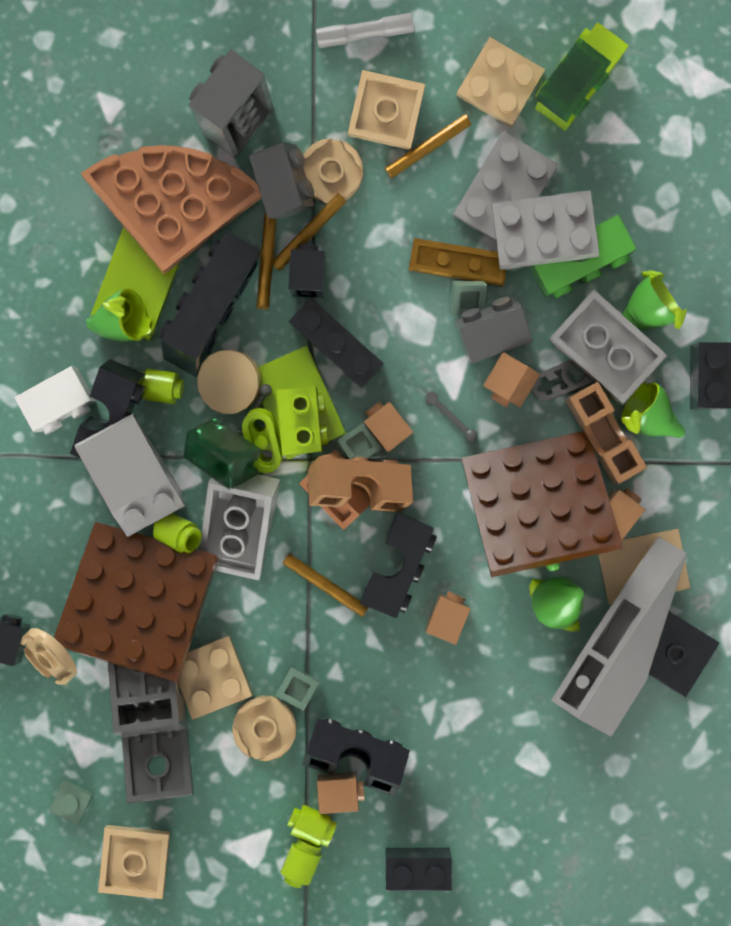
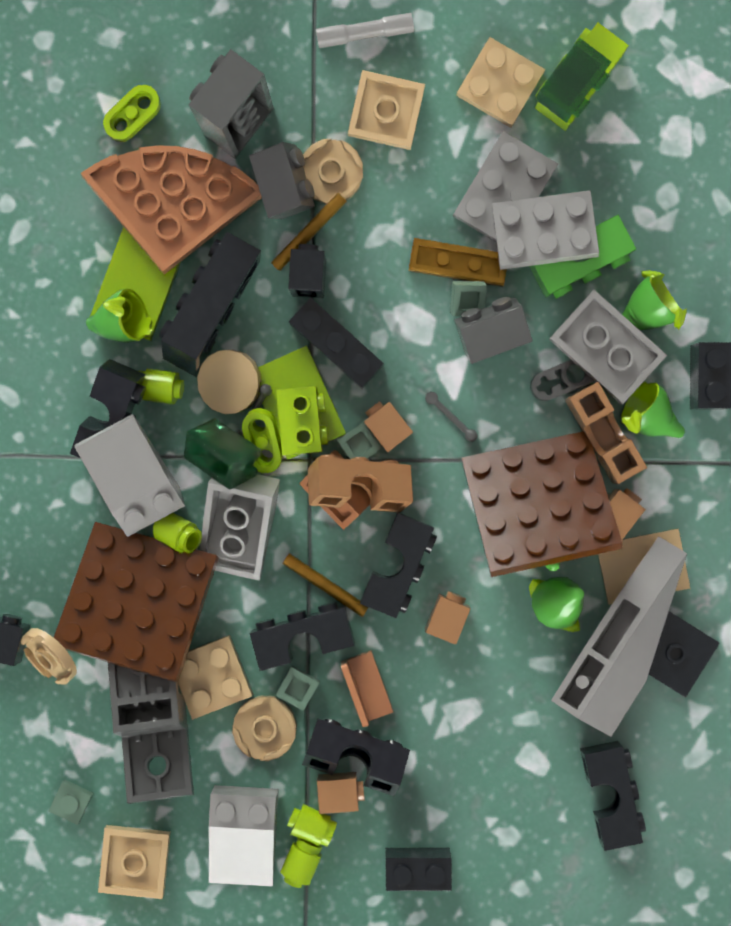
white brick [14,366,96,435] -> none
pearl gold bar [256,213,277,310] -> none
pearl gold bar [384,114,472,179] -> none
medium nougat brick [483,352,540,408] -> none
none -> lime plate [103,85,161,142]
none -> slope [209,785,279,886]
none -> black arch [249,602,355,671]
none -> nougat panel [341,650,393,727]
none -> black arch [580,741,646,851]

